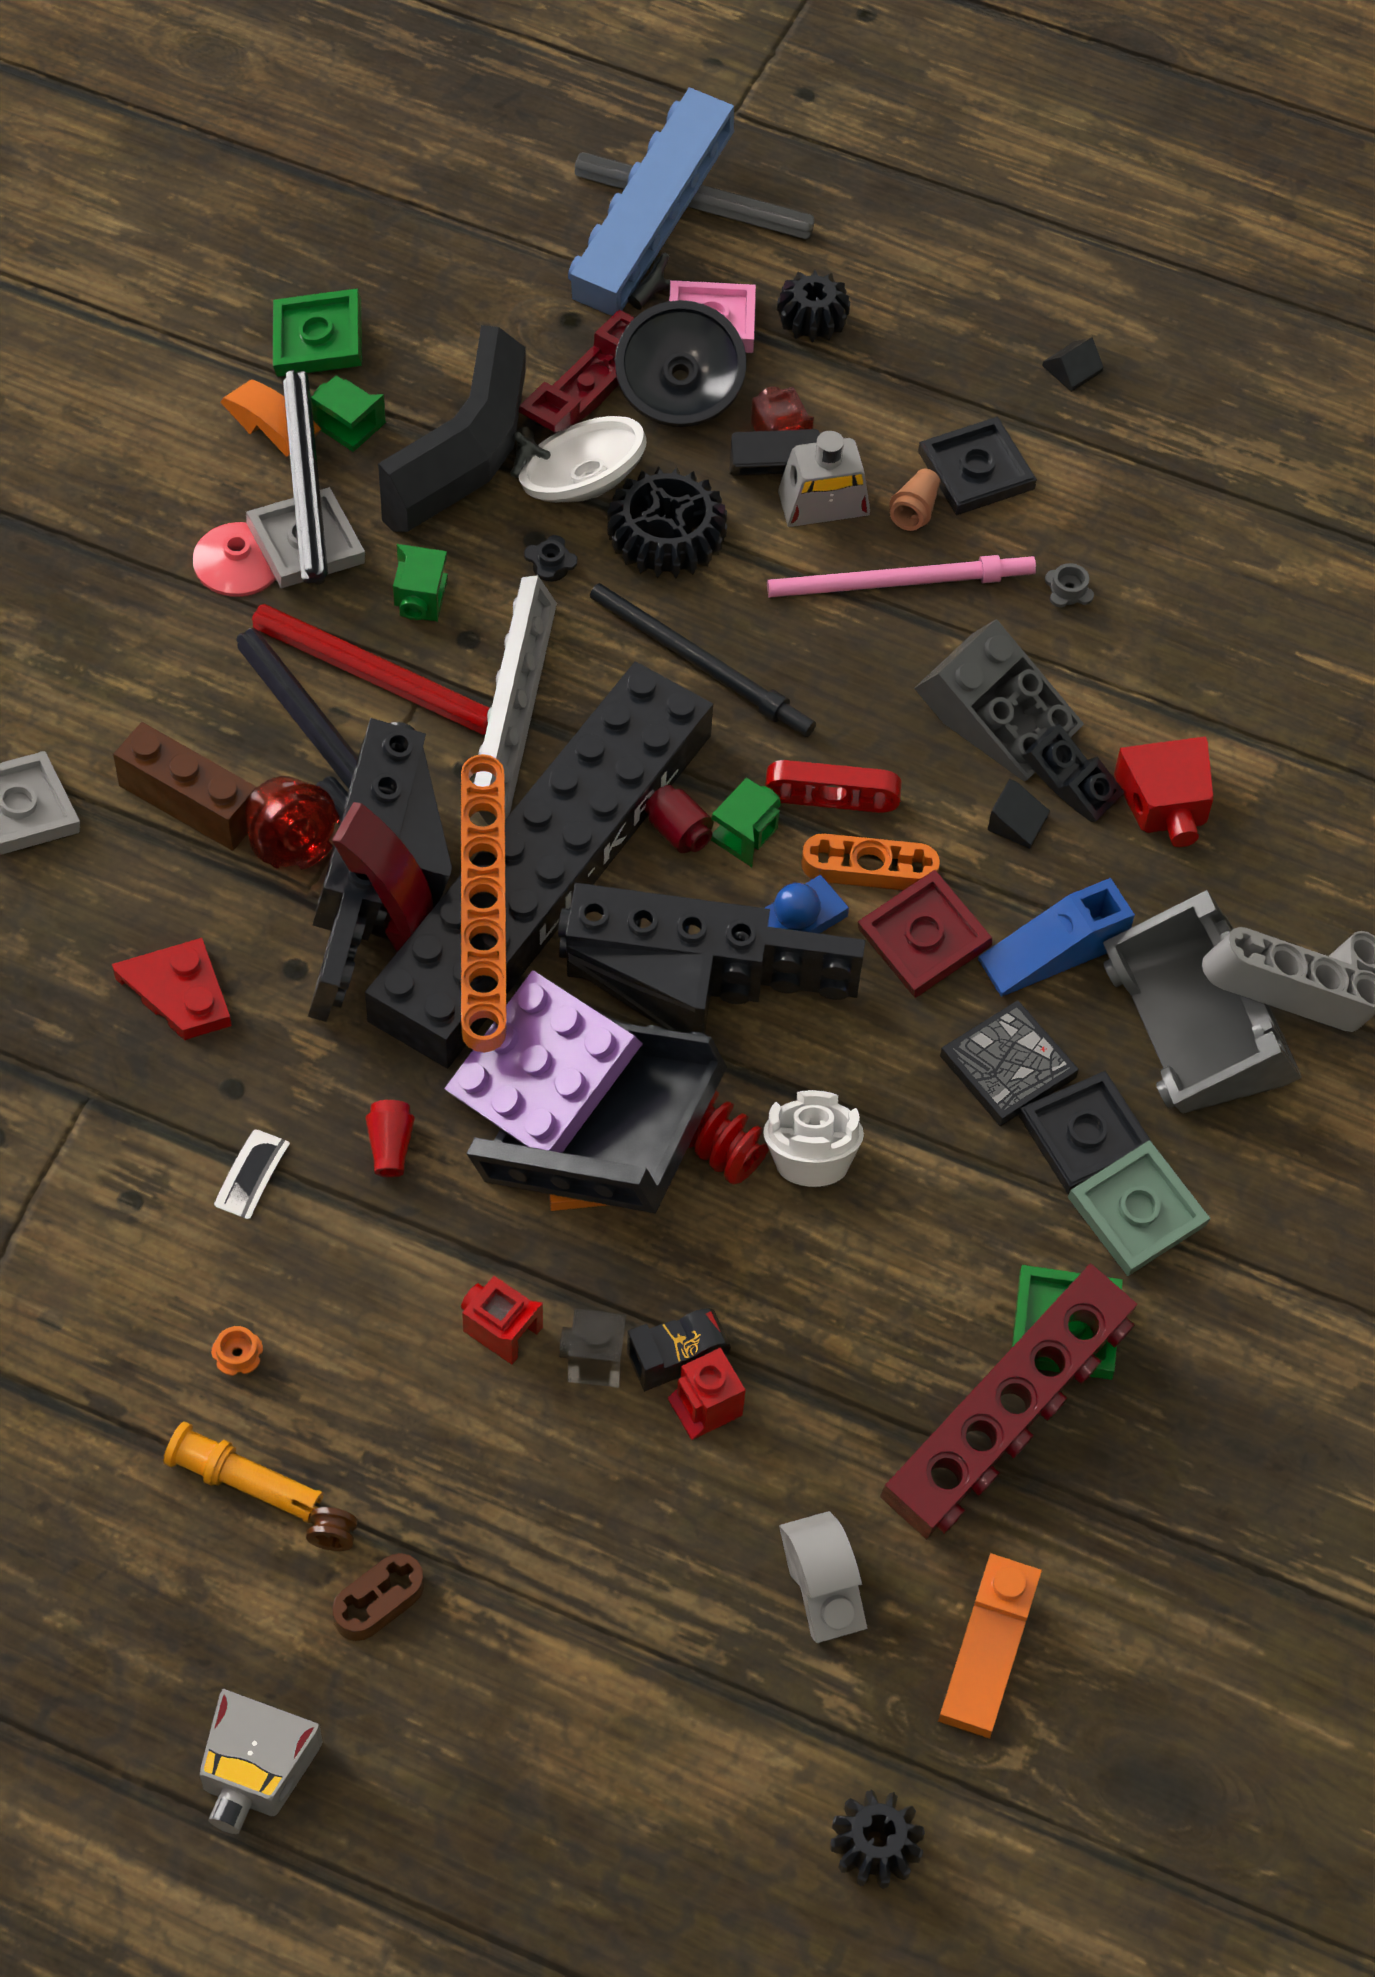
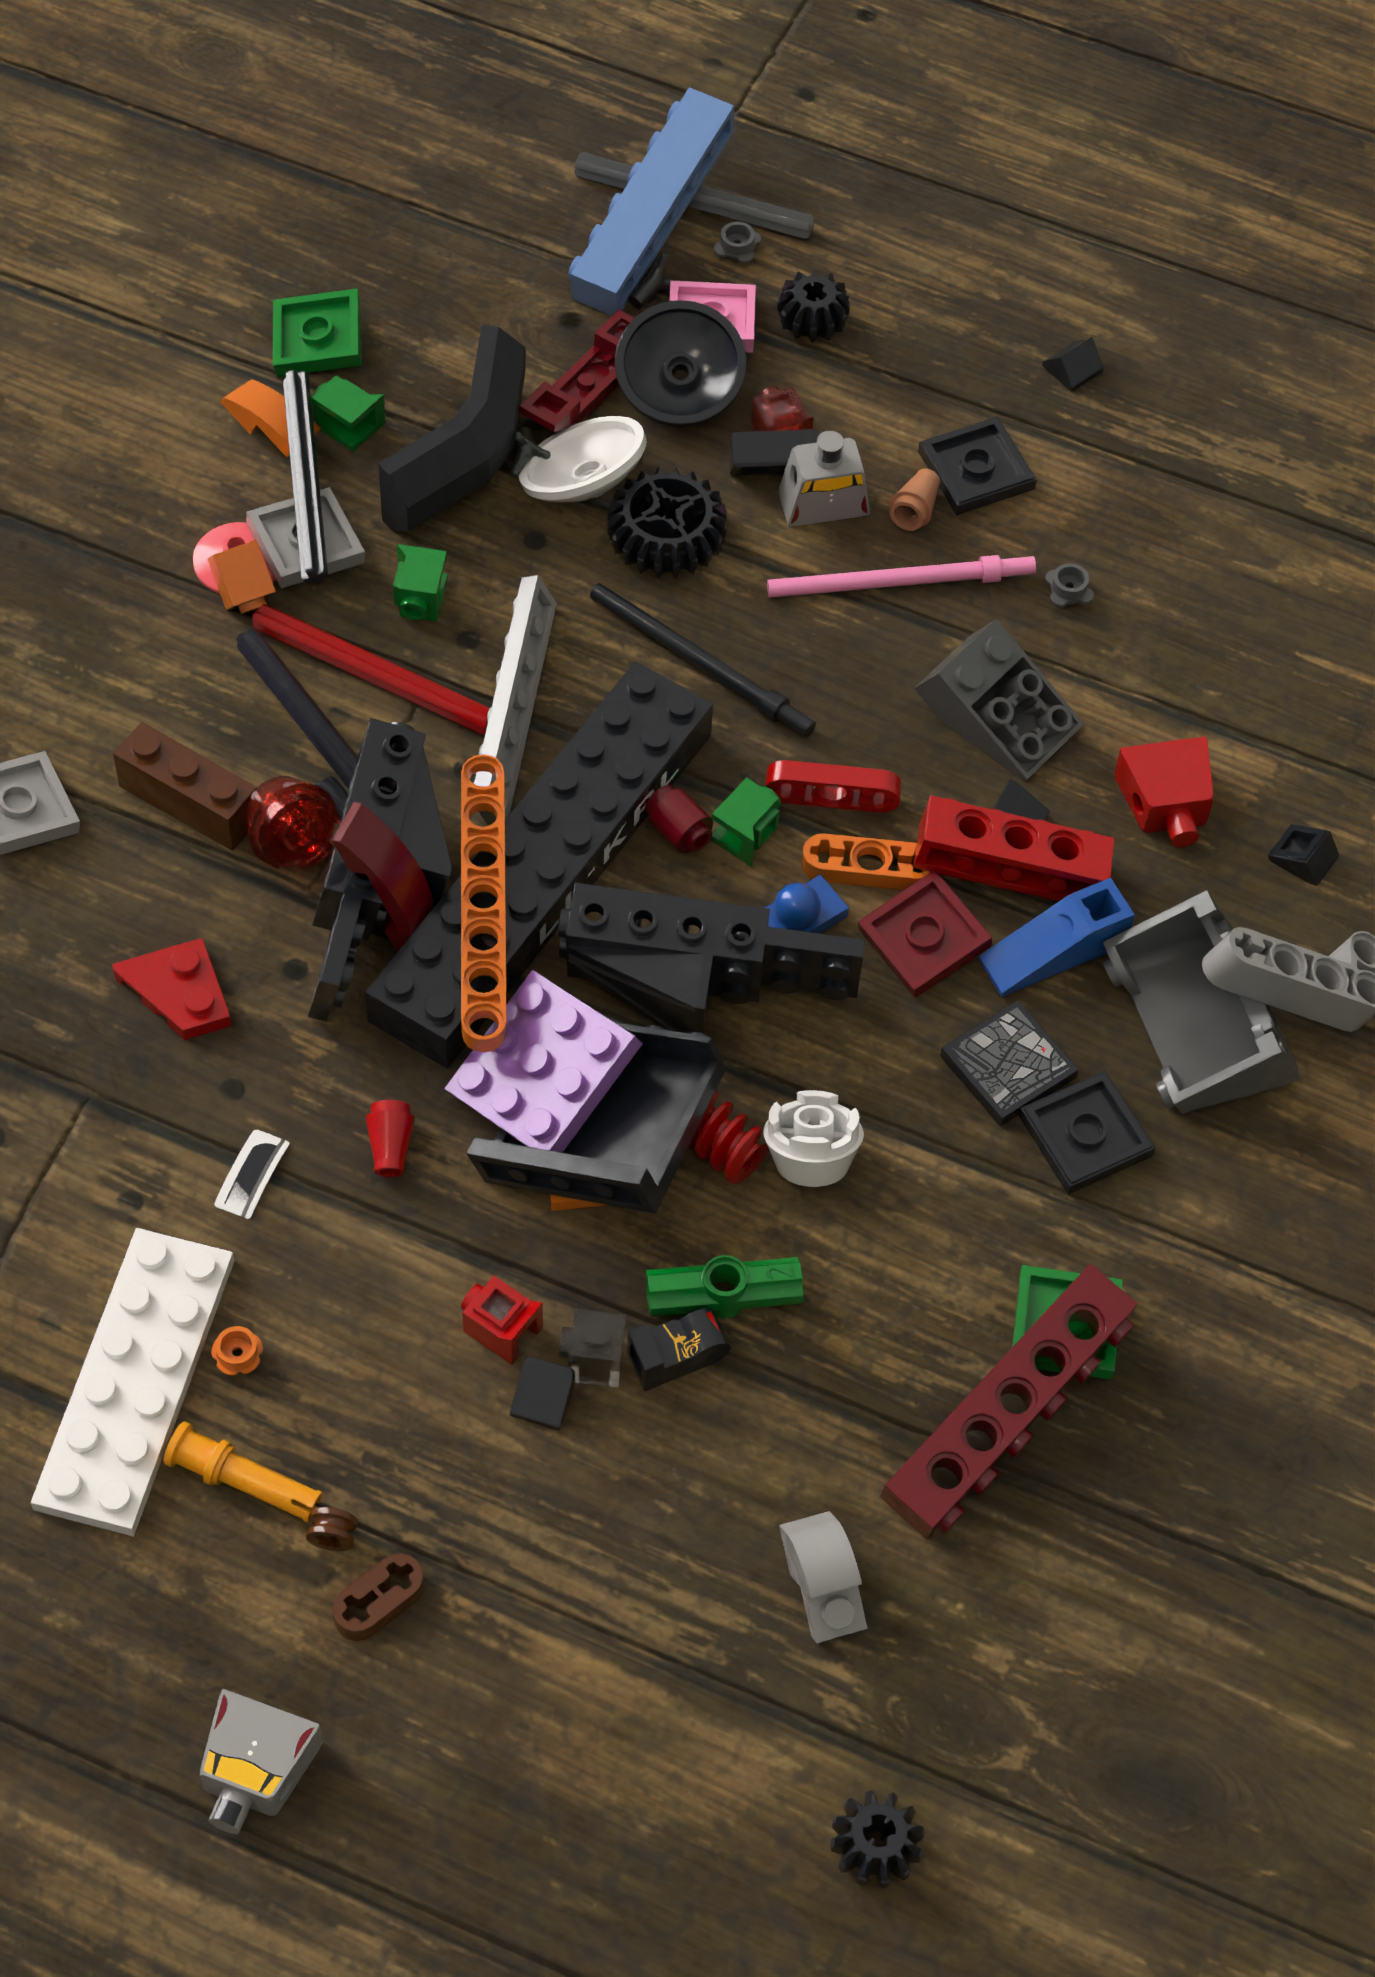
black plate [524,535,577,582] -> none
red window [667,1347,746,1440] -> none
orange slope [938,1553,1042,1739] -> none
black slope [1022,724,1125,822] -> none
sand green plate [1068,1140,1210,1276] -> none
none -> white plate [31,1228,235,1537]
none -> orange brick [207,539,276,614]
none -> black slope [510,1356,575,1430]
none -> green piece [646,1255,803,1319]
none -> dark grey plate [714,221,761,264]
none -> red brick [913,795,1114,901]
none -> black slope [1267,824,1339,886]

